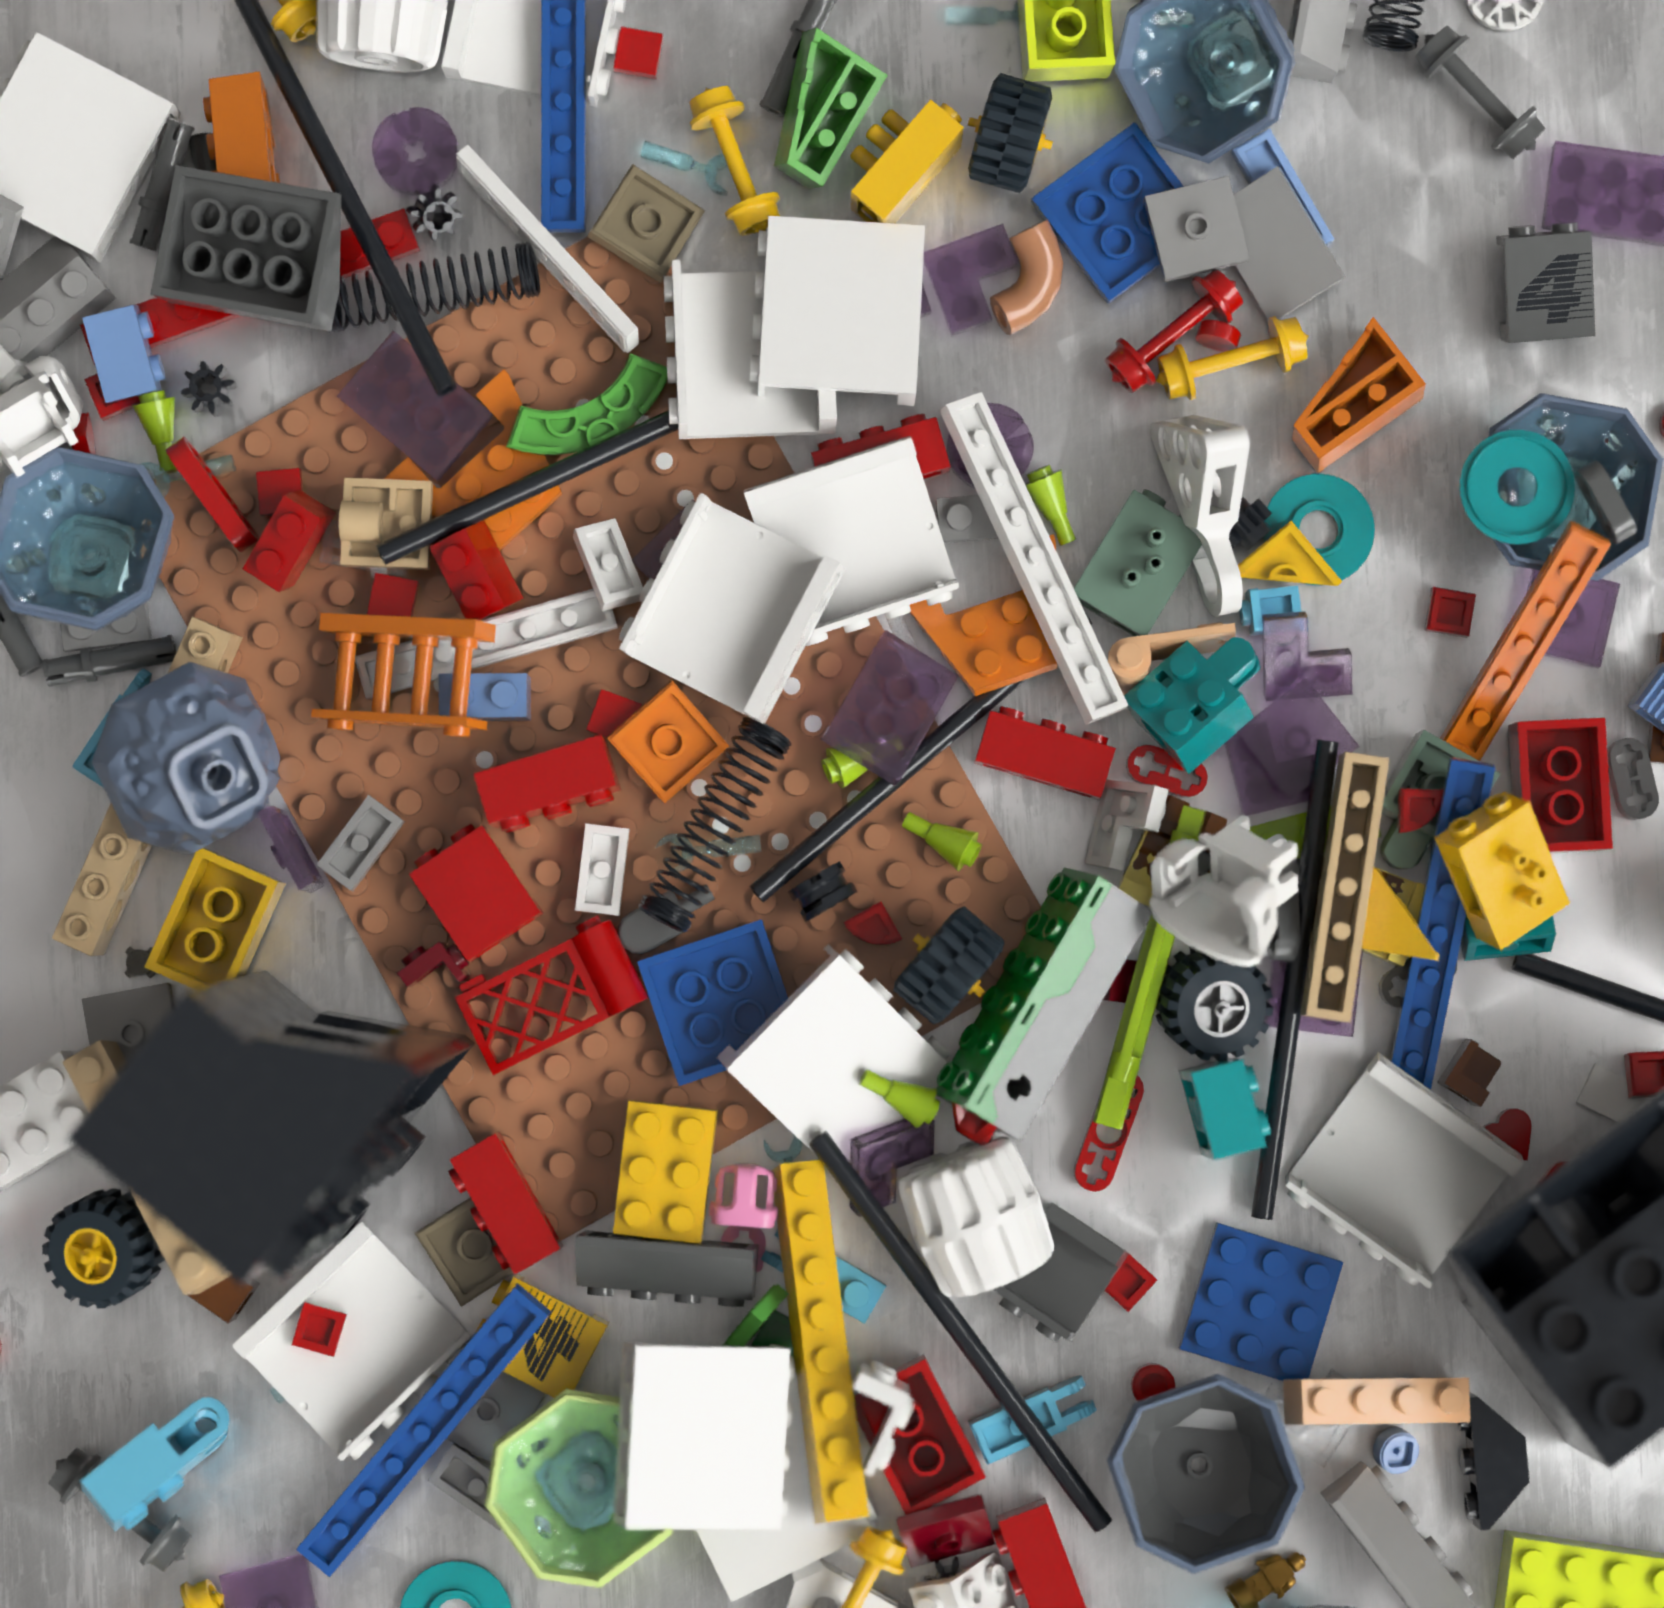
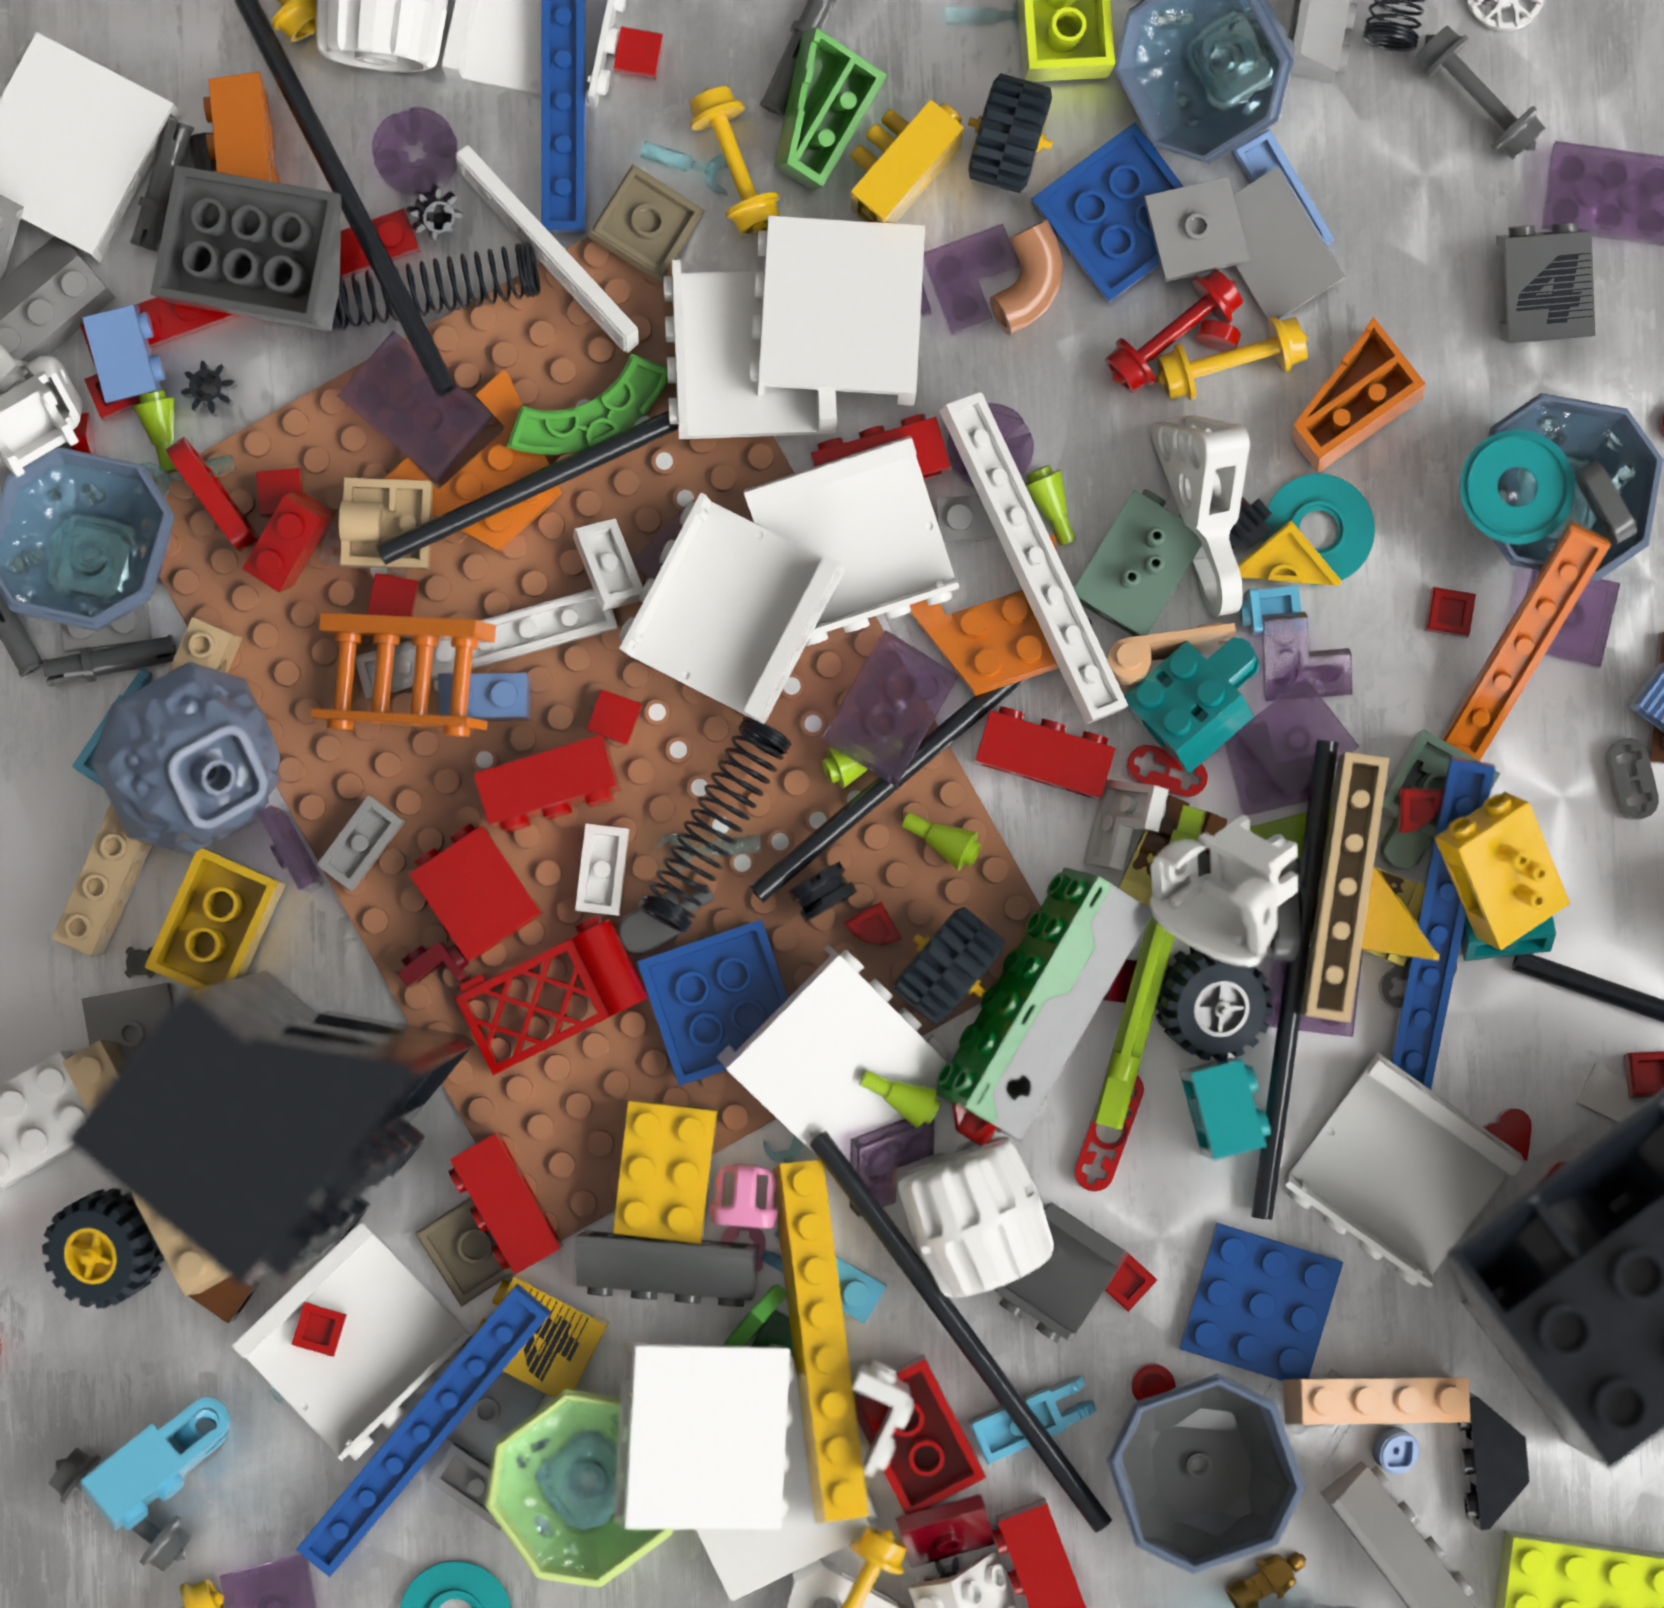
red brick [429,521,524,621] -> none
orange plate [606,680,729,804] -> none
reddish brown panel [1437,1039,1501,1107] -> none
red brick [1508,717,1613,853] -> none

